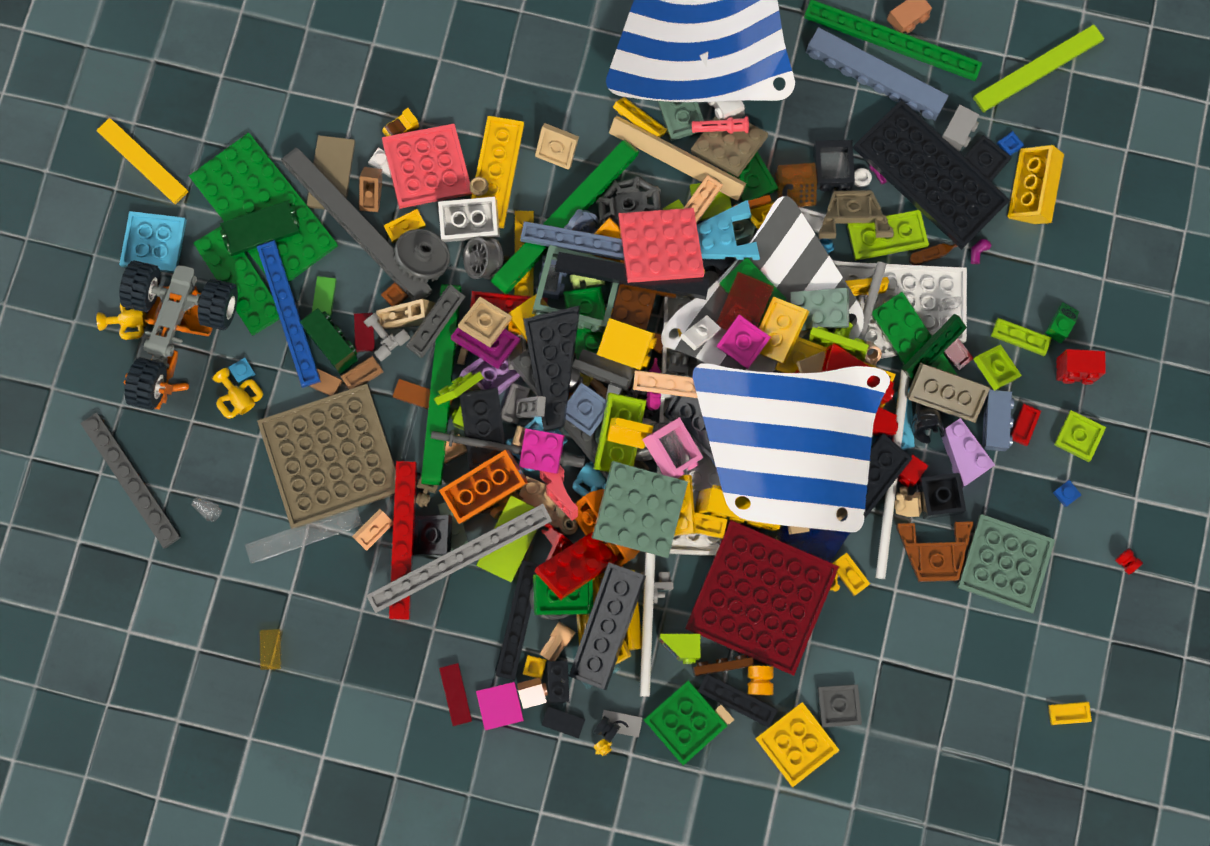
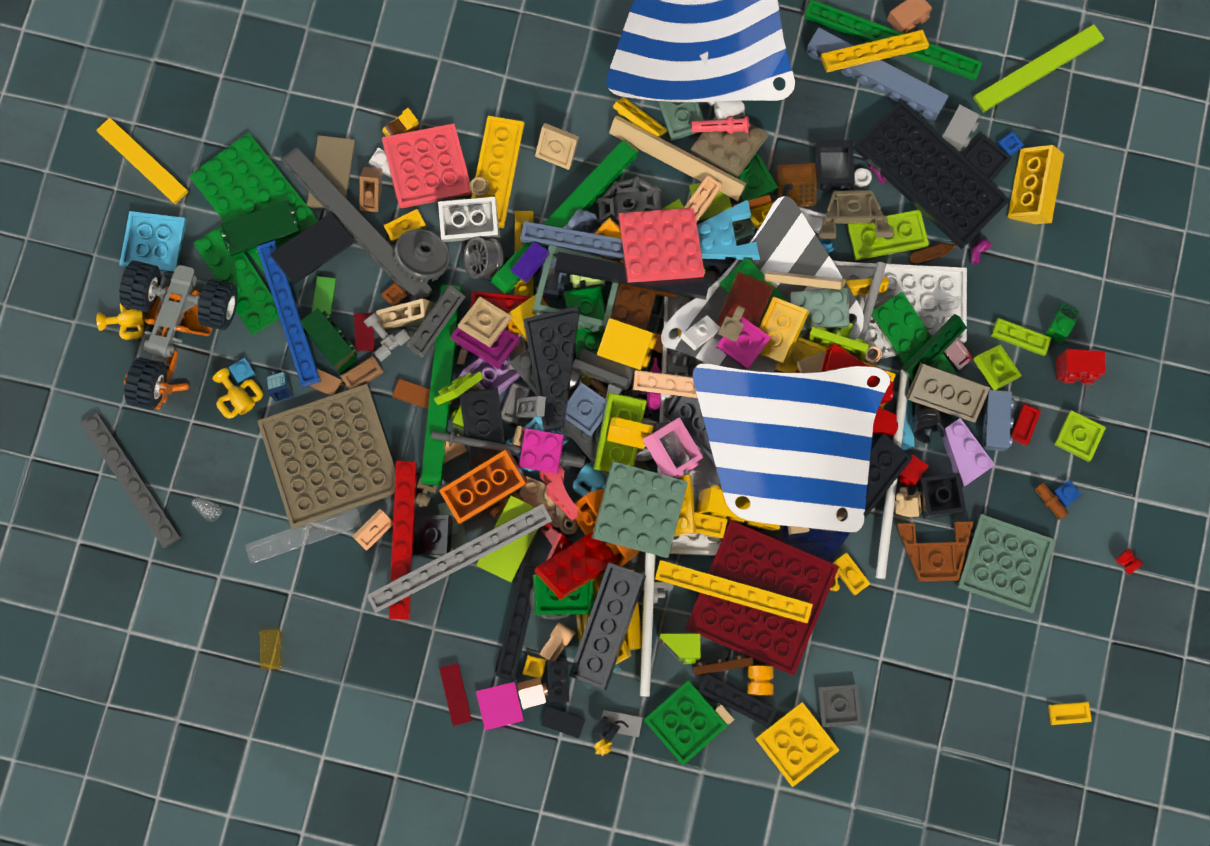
none -> dark blue slope [266,370,294,402]
none -> black tile [270,212,355,285]
none -> dark purple tile [511,242,550,283]
none -> yellow plate [655,560,813,623]
none -> dark tan plate [718,306,745,342]
none -> tan tile [765,271,846,290]
none -> yellow tile [820,30,929,73]
none -> dark orange pin [1034,482,1069,520]

